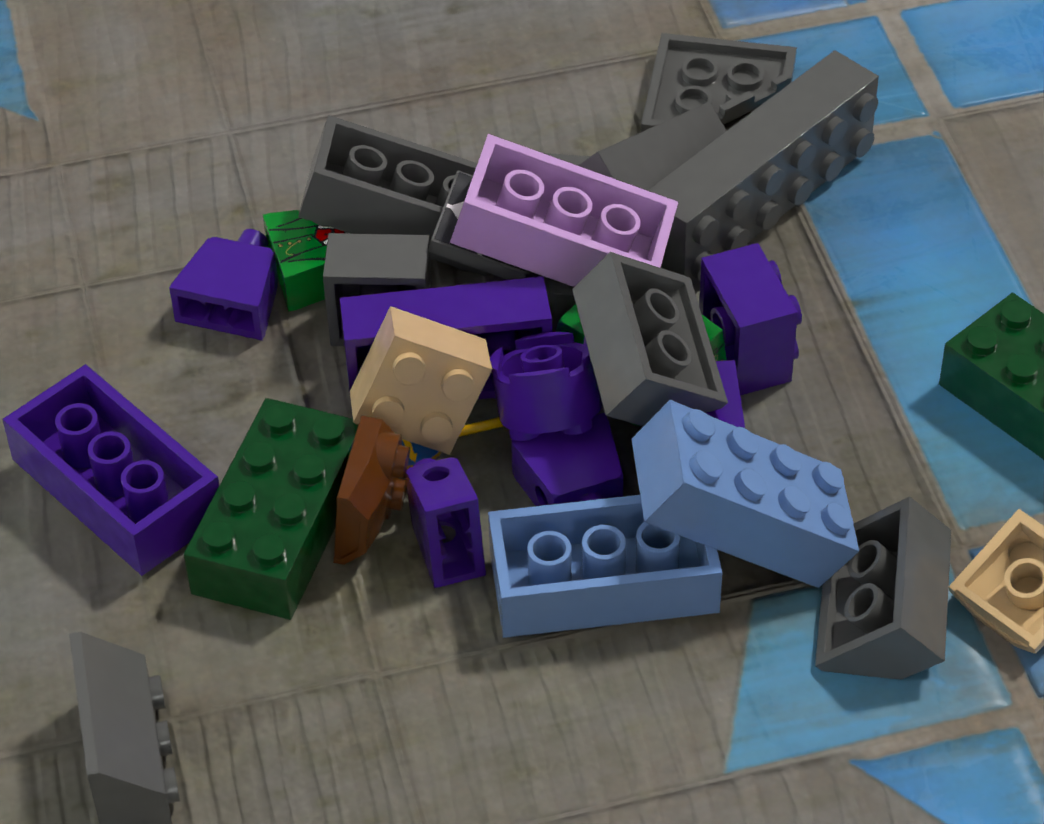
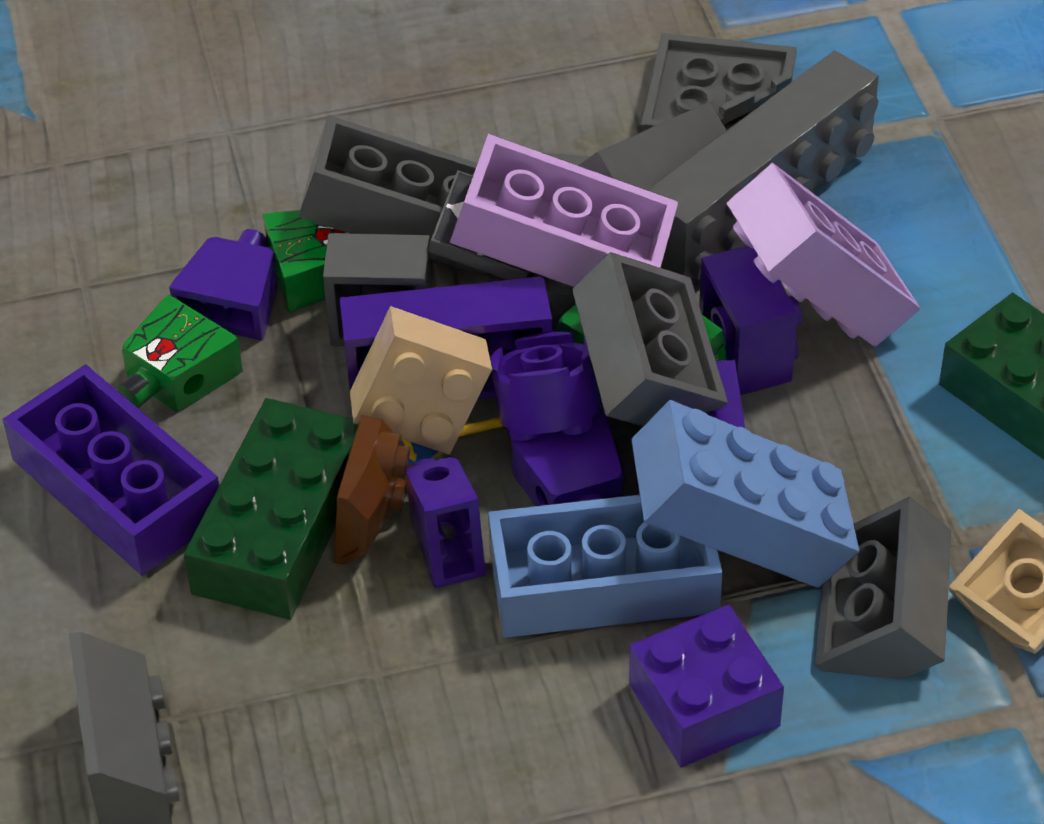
none -> green torso [117,294,243,411]
none -> dark purple brick [629,605,784,768]
none -> lavender brick [727,162,921,347]

